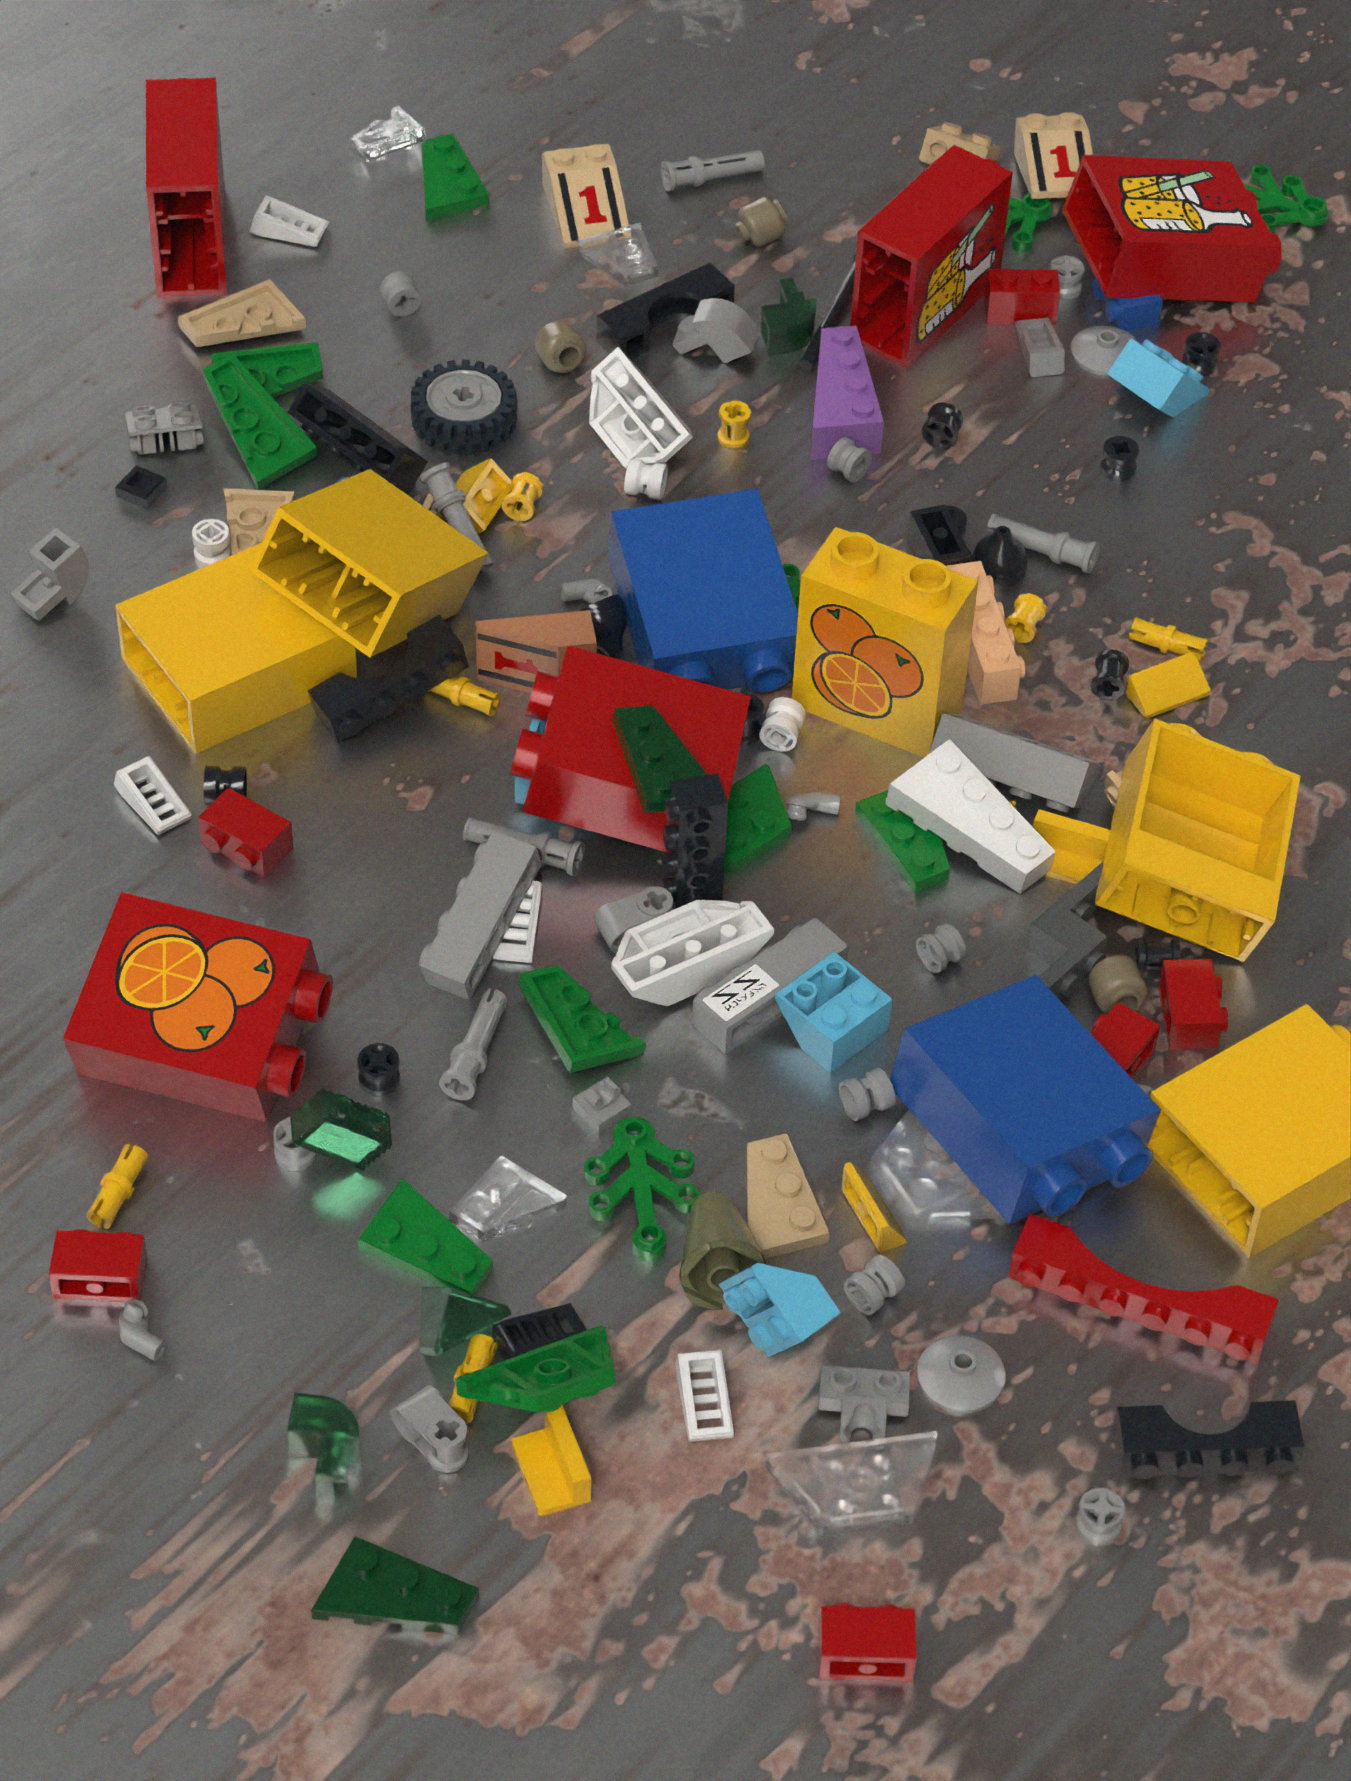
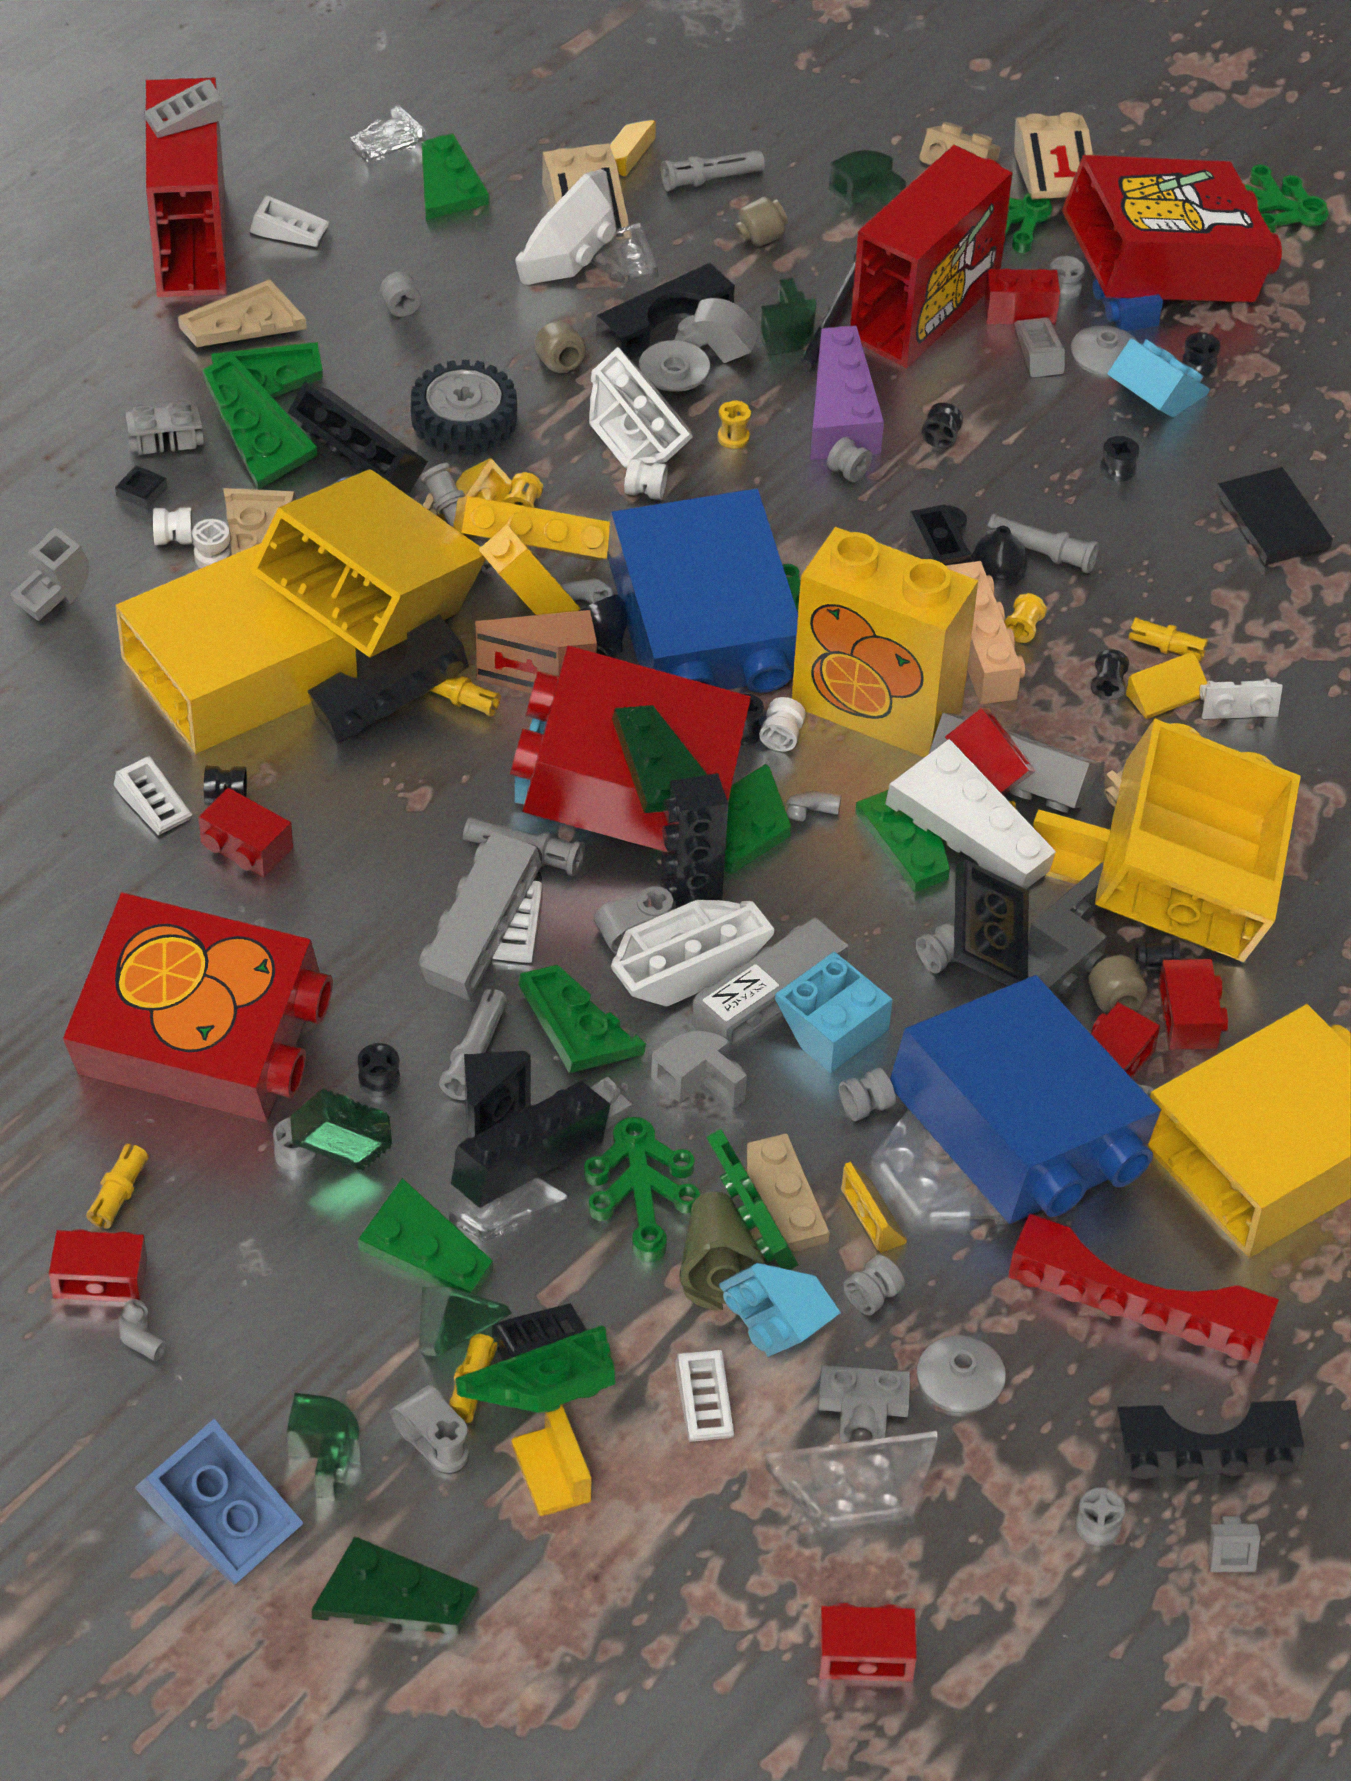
none -> medium blue slope [135,1419,304,1585]
none -> light grey slope [144,79,223,138]
none -> white wheel [153,508,193,545]
none -> black brick [450,1081,611,1208]
none -> yellow arch [453,496,610,561]
none -> black slope [464,1051,531,1138]
none -> yellow slope [478,525,581,615]
none -> white wedge [515,169,617,285]
none -> yellow slope [610,120,656,177]
none -> light grey dish [639,340,710,391]
none -> light grey brick [651,1031,747,1109]
none -> green wing [706,1129,799,1270]
none -> clear green brick [828,150,906,206]
none -> red brick [945,708,1036,796]
none -> black tile [953,859,1029,986]
none -> white hinge [1199,679,1283,719]
none -> light grey tile [1208,1516,1260,1572]
none -> black tile [1216,467,1333,565]

